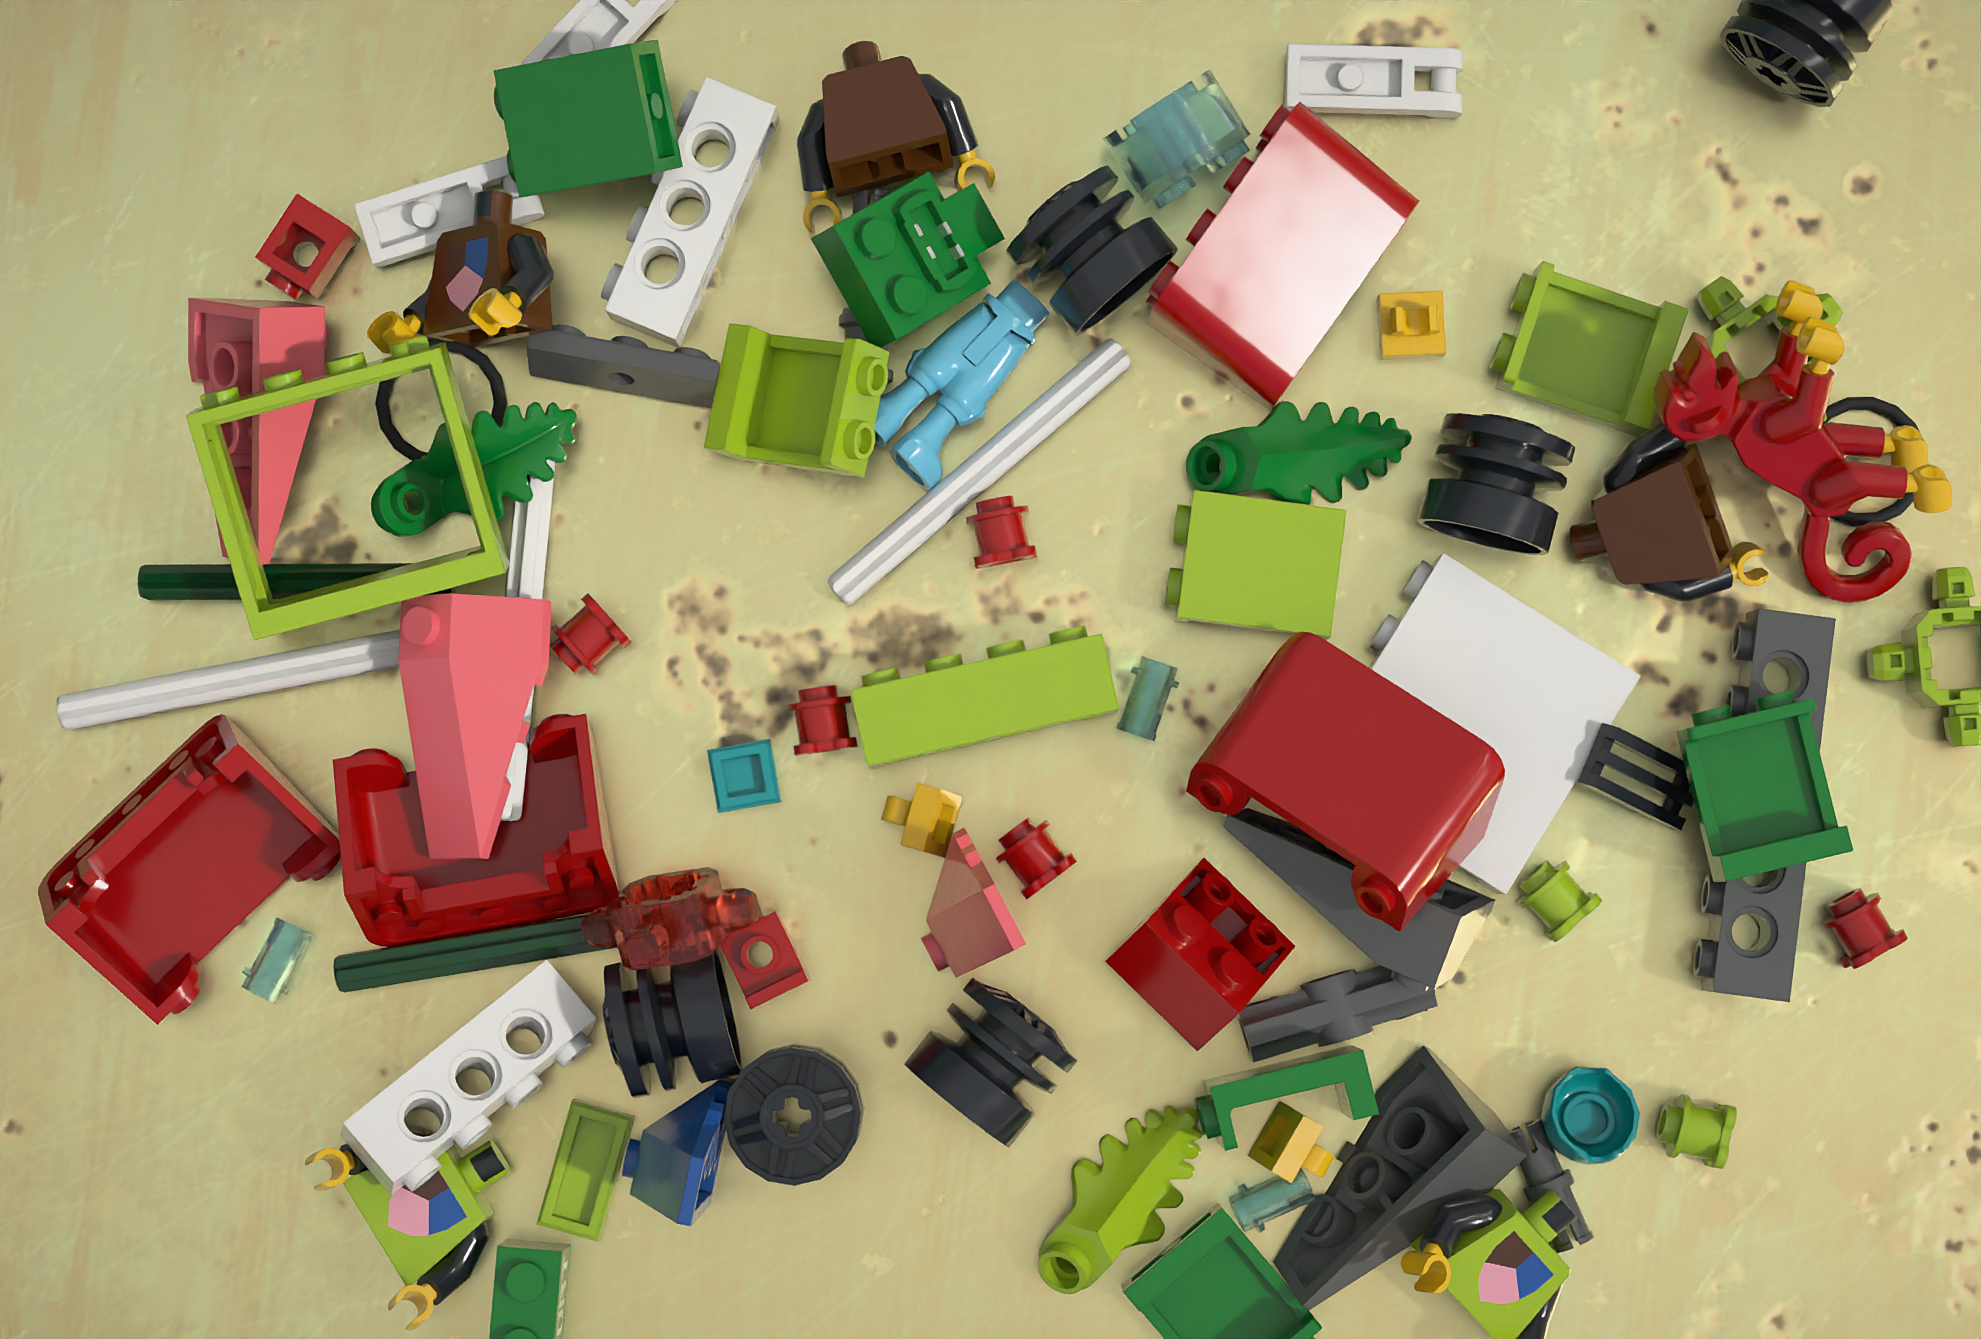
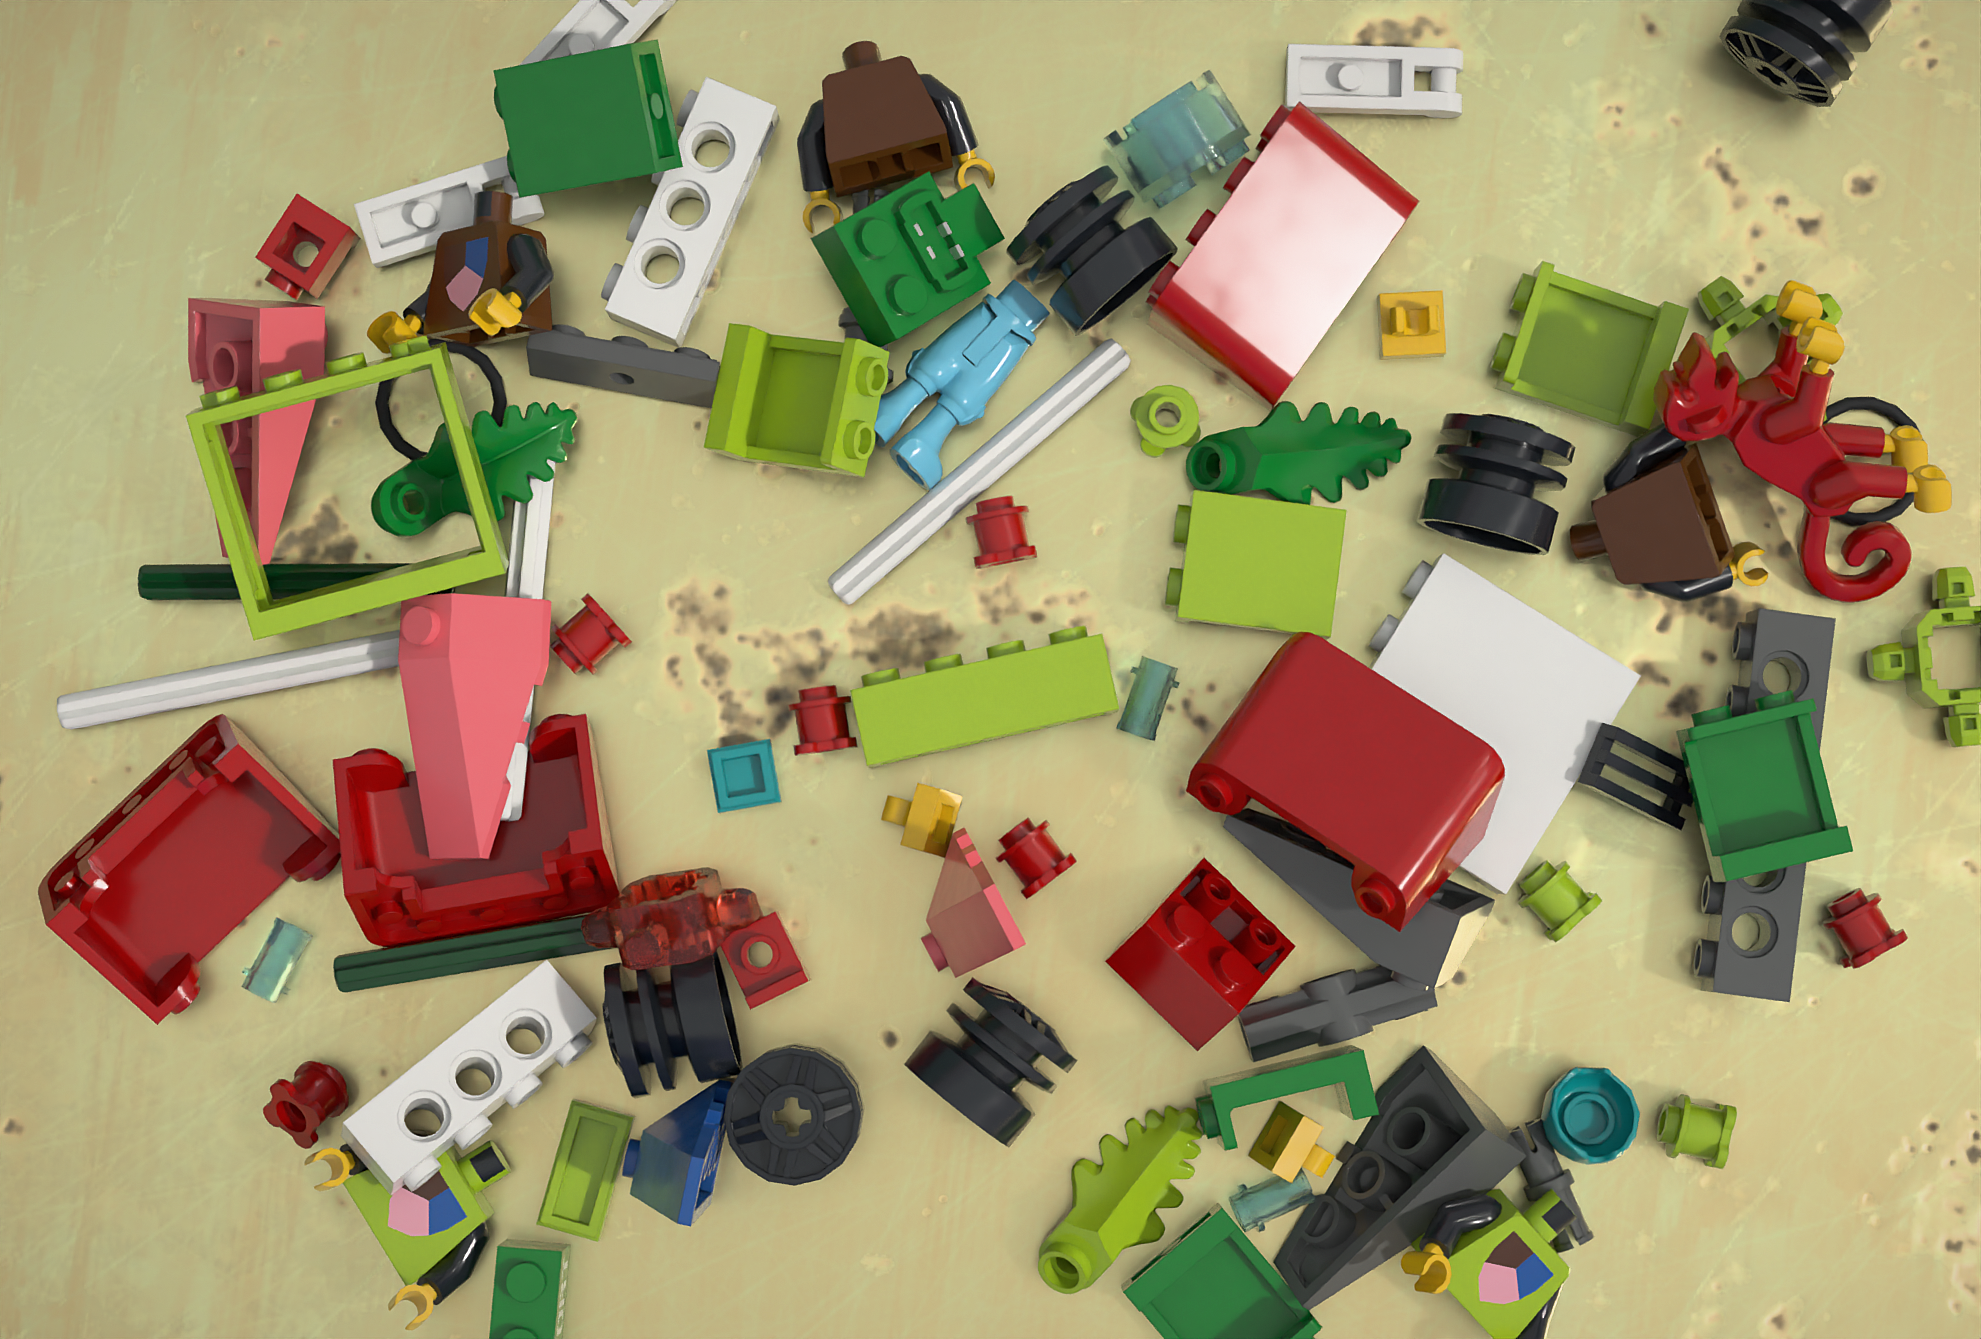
none -> red brick [263,1061,349,1149]
none -> lime brick [1130,385,1201,458]

